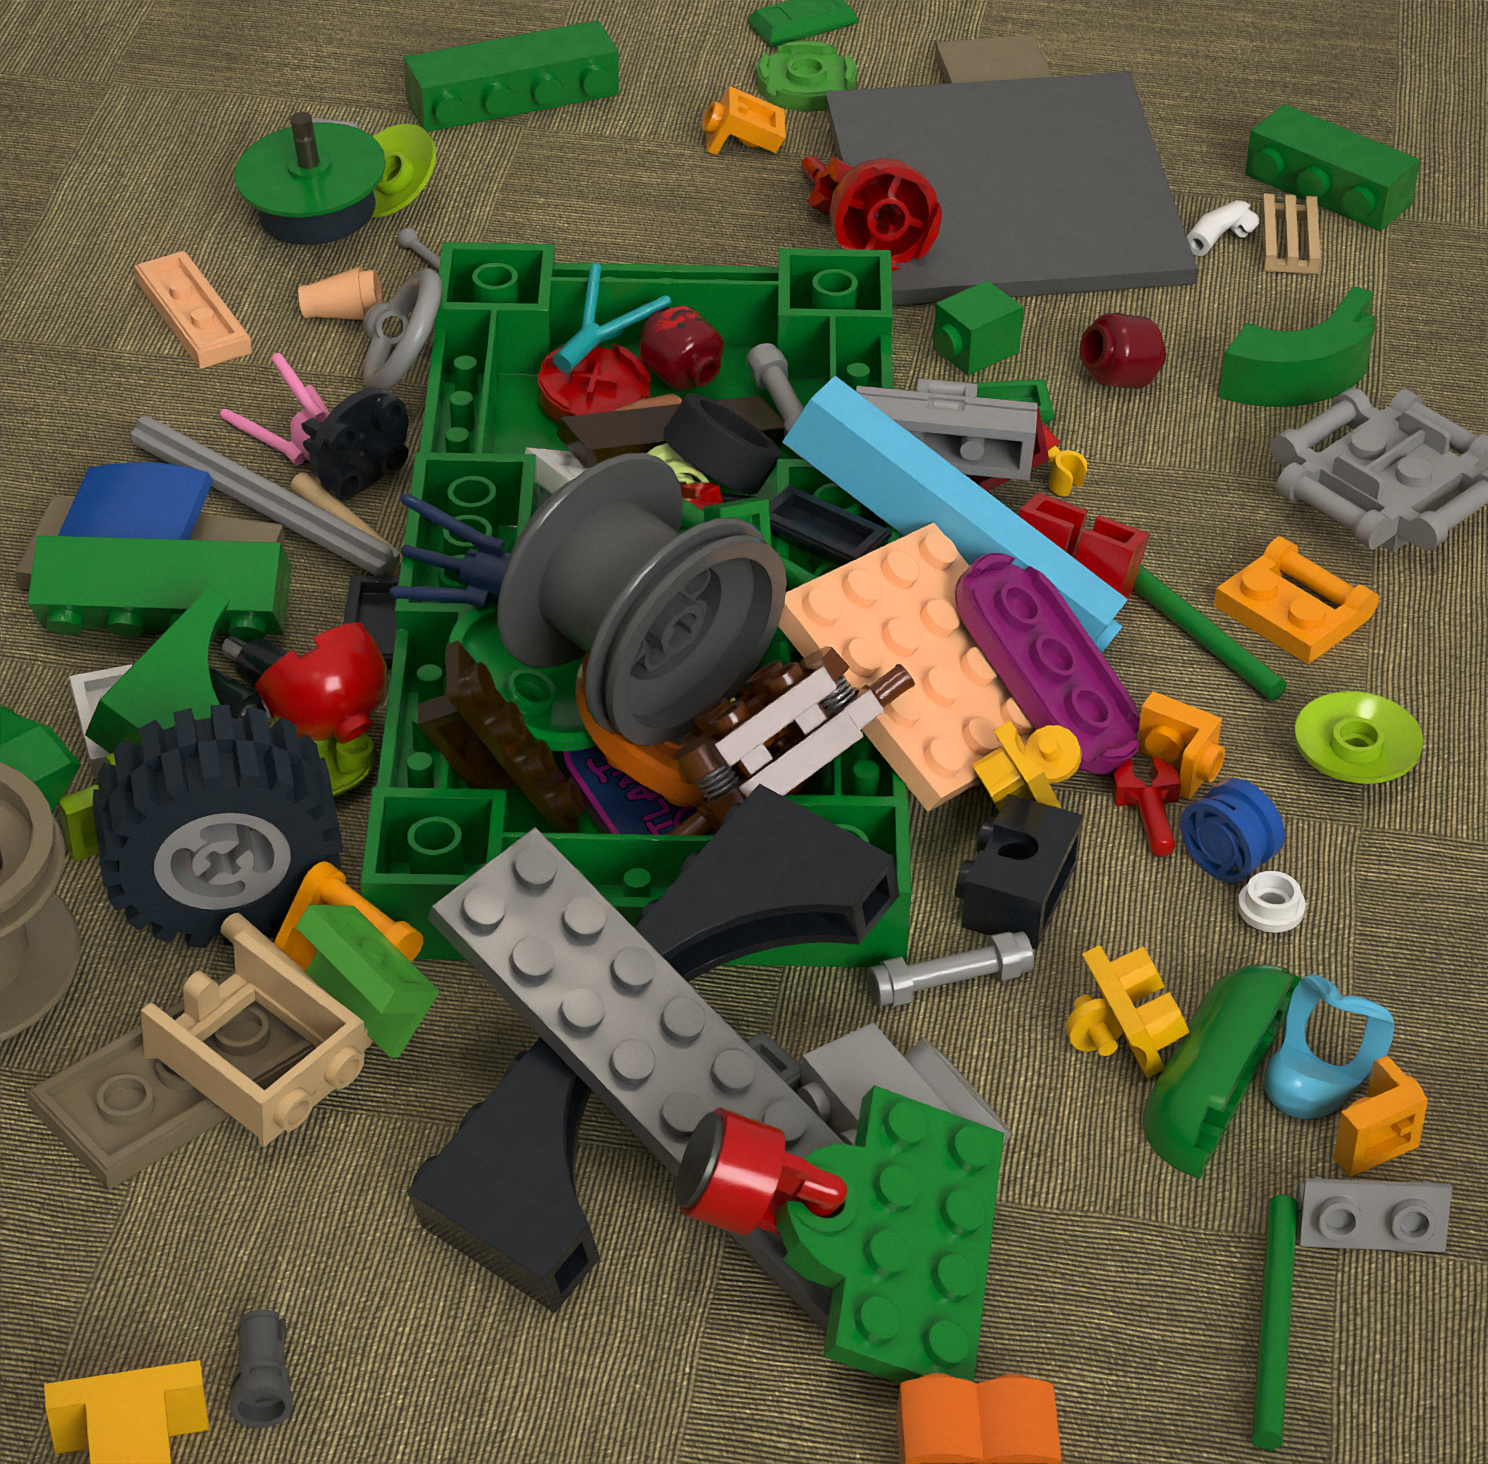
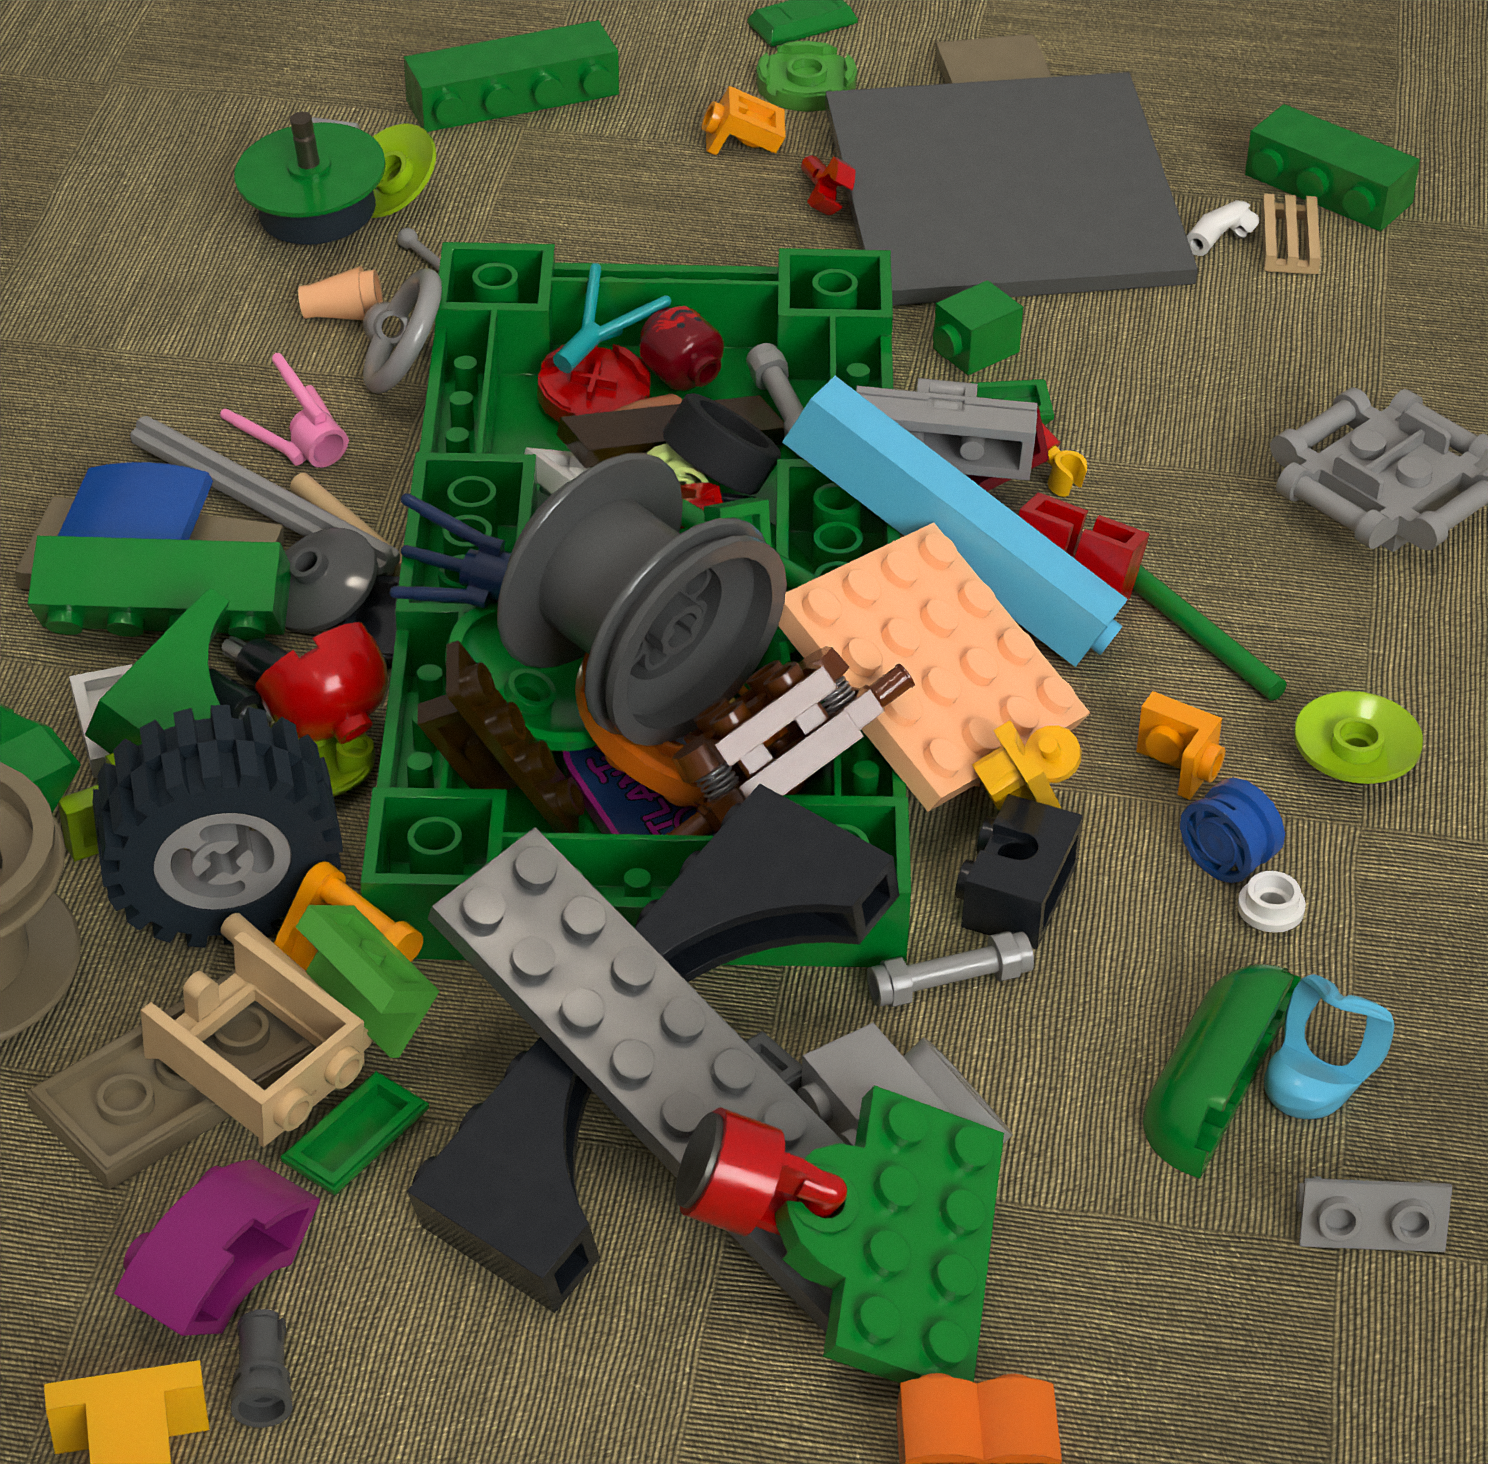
light nougat tile [134,251,252,369] -> none
black plate [301,387,409,501] -> none
black tile [769,485,892,567] -> none
red cylinder [829,157,942,271] -> none
magenta tile [955,553,1141,774] -> none
yellow hips [1065,945,1190,1078] -> none
dark red head [1079,313,1166,389] -> none
red bar [1112,755,1181,857] -> none
light orange plate [1214,536,1379,665] -> none
green arch [1218,286,1377,407] -> none
green bar [1252,1195,1298,1450] -> none
light orange bracket [1333,1056,1428,1178] -> none
none -> magenta brick [114,1160,321,1336]
none -> green tile [280,1071,429,1197]
none -> dark grey dish [285,528,378,633]

